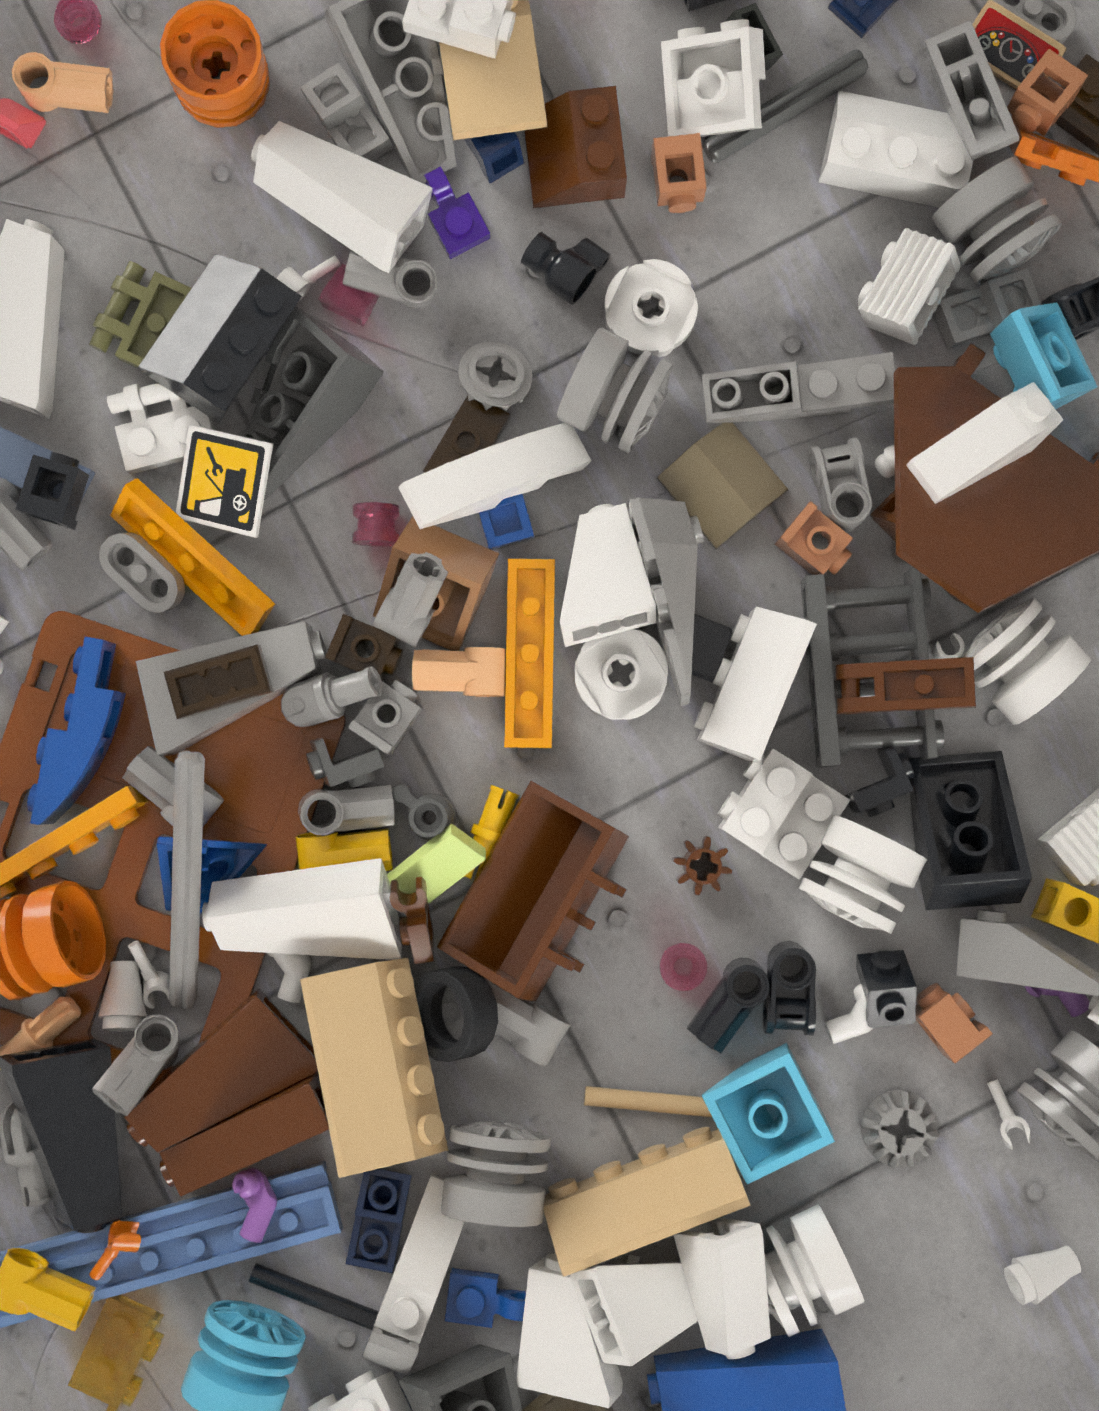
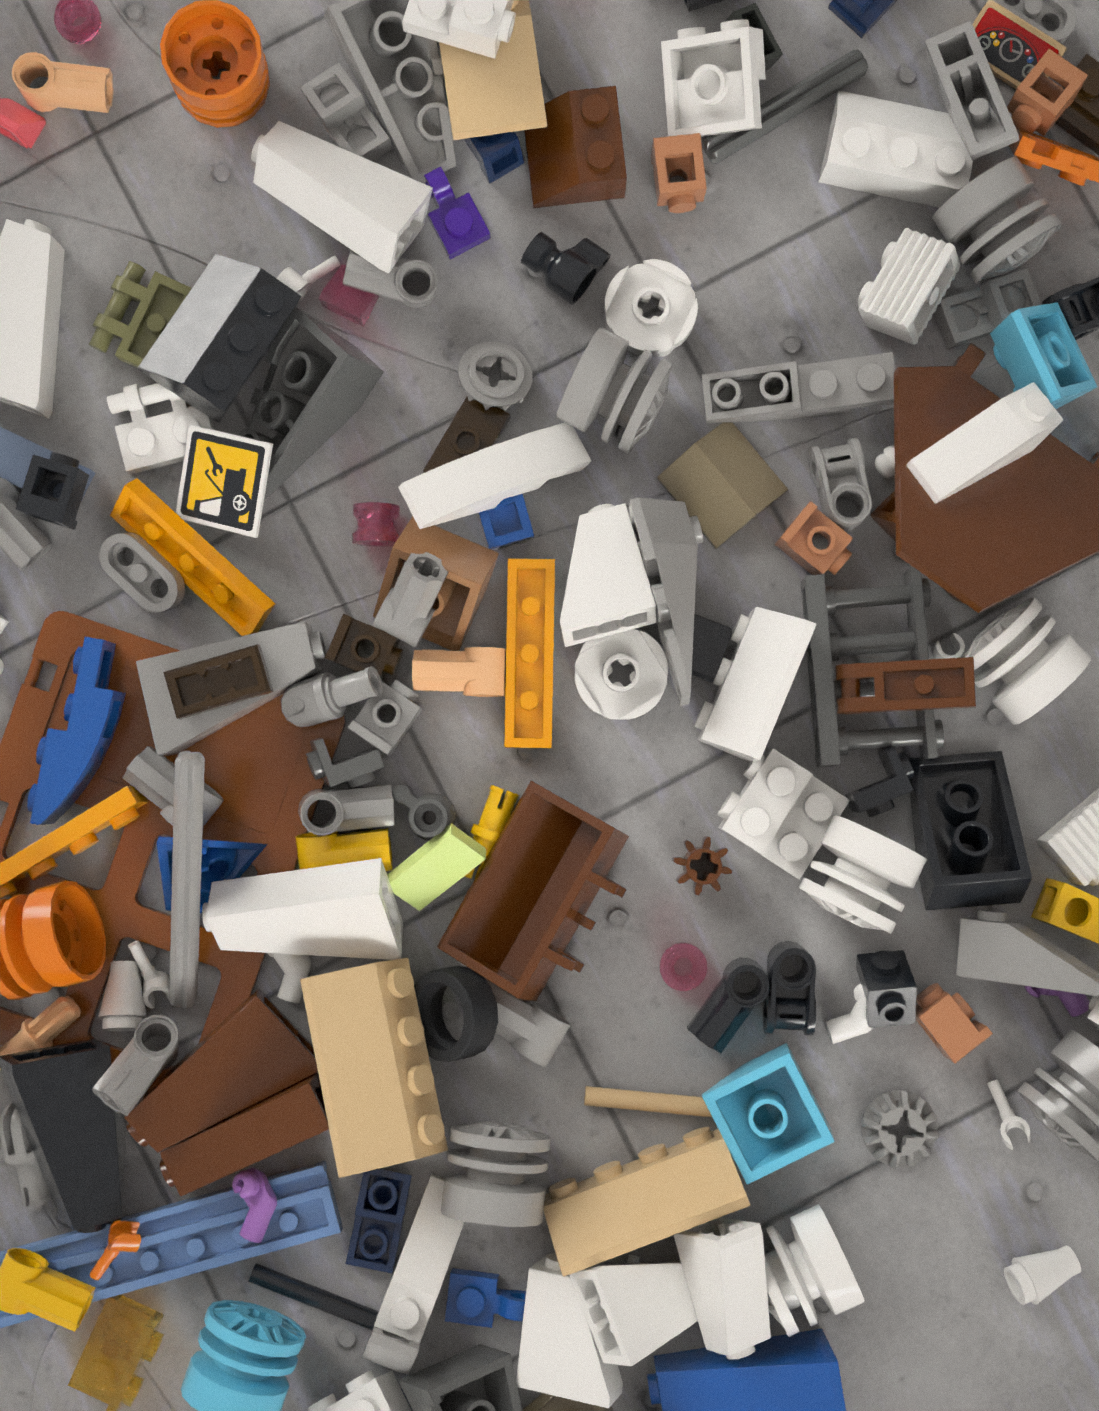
reddish brown plate [389,877,434,964] -> none

